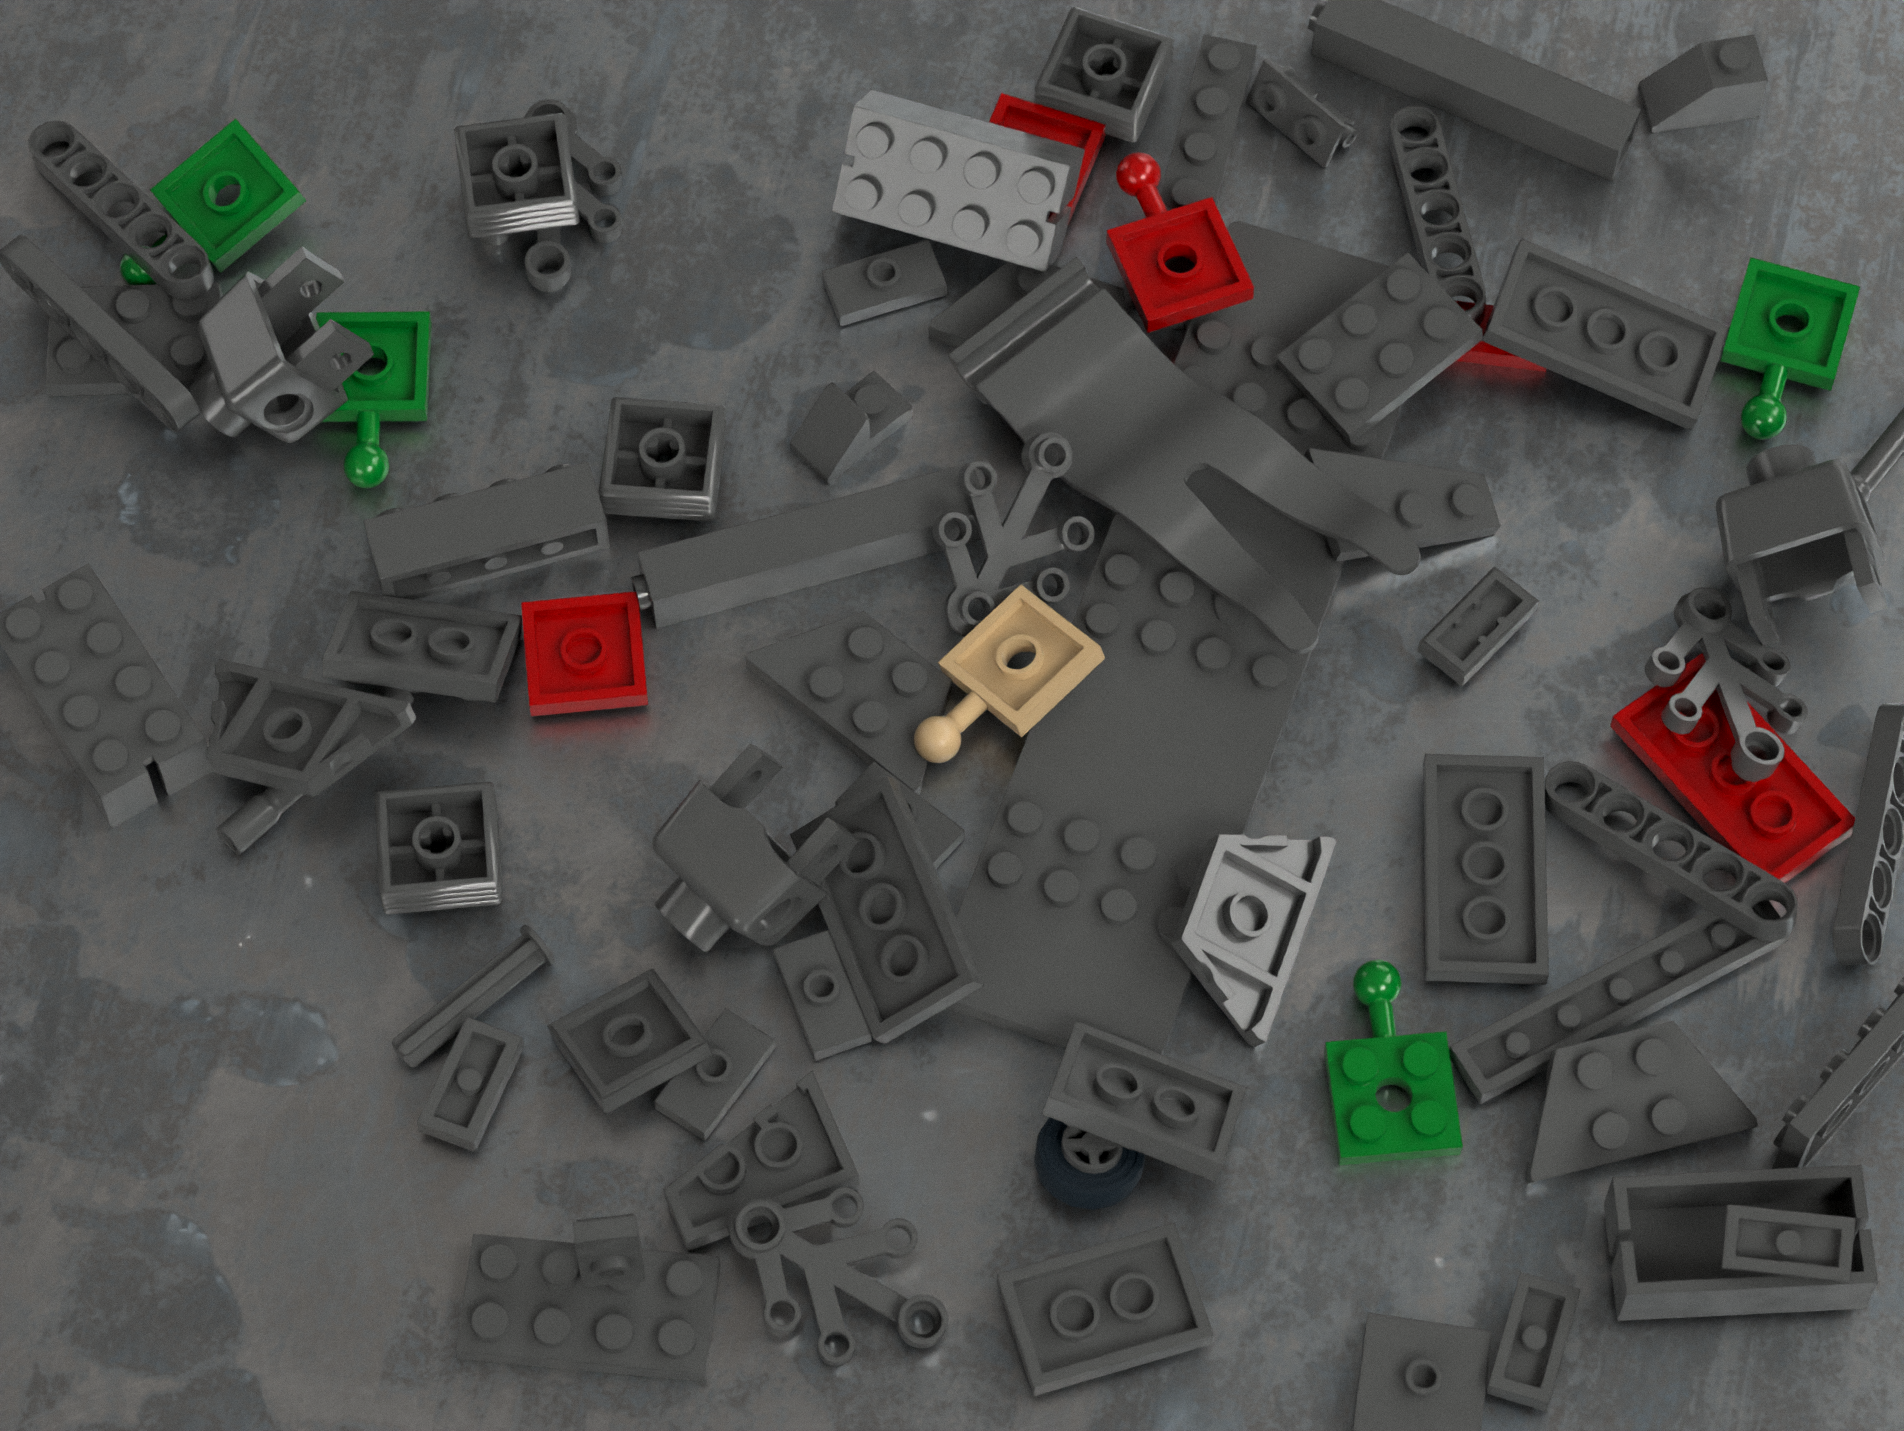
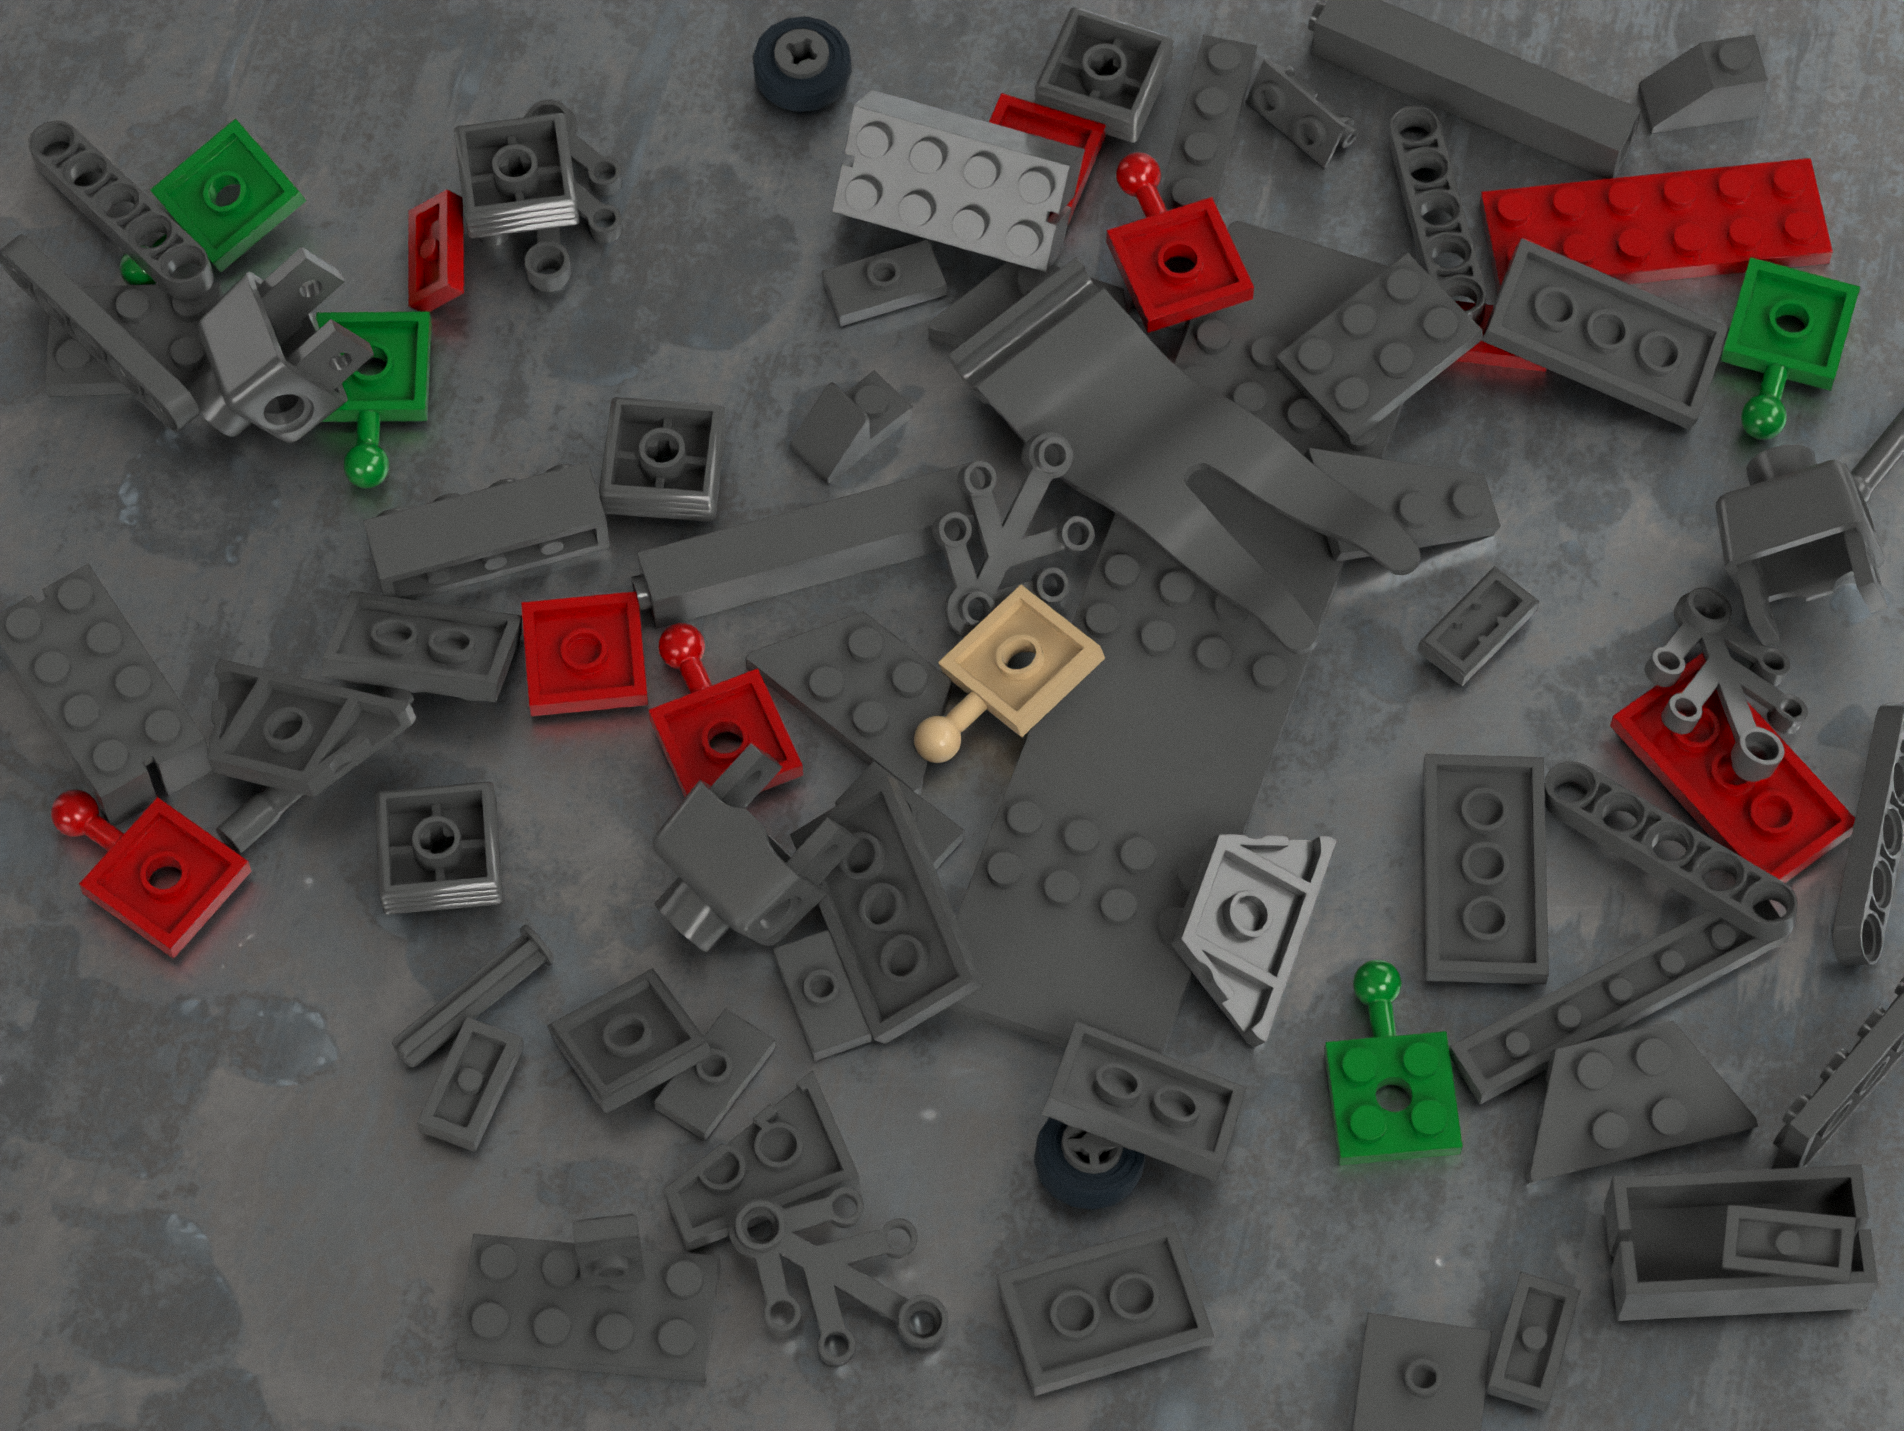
none -> red plate [51,789,252,959]
none -> red plate [408,189,464,312]
none -> red plate [648,623,803,798]
none -> black wheel [753,16,852,112]
none -> red plate [1479,158,1833,296]

